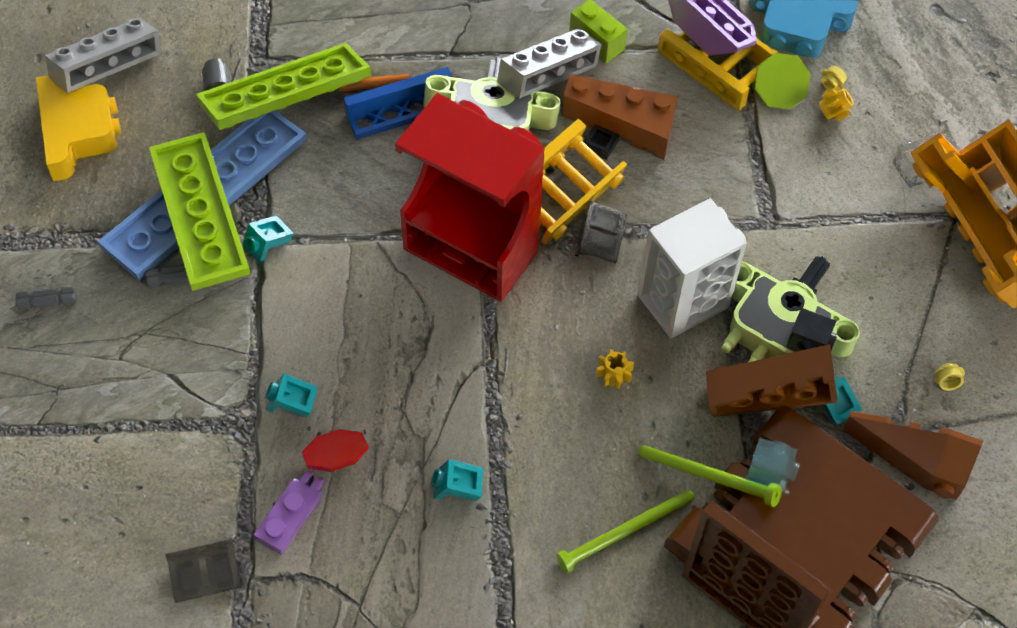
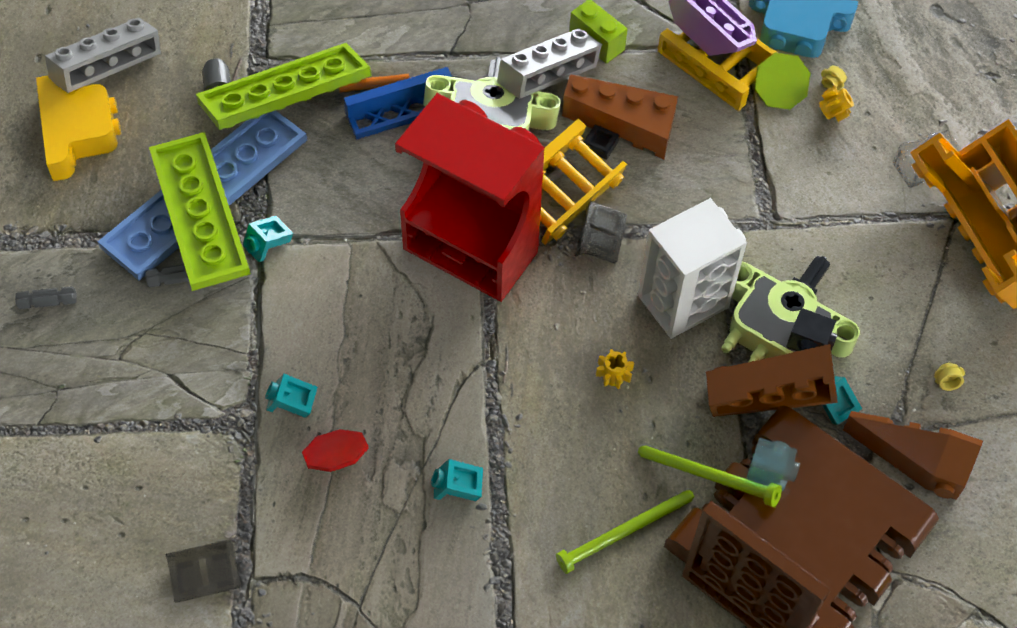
medium lavender hinge [253,471,324,555] -> none

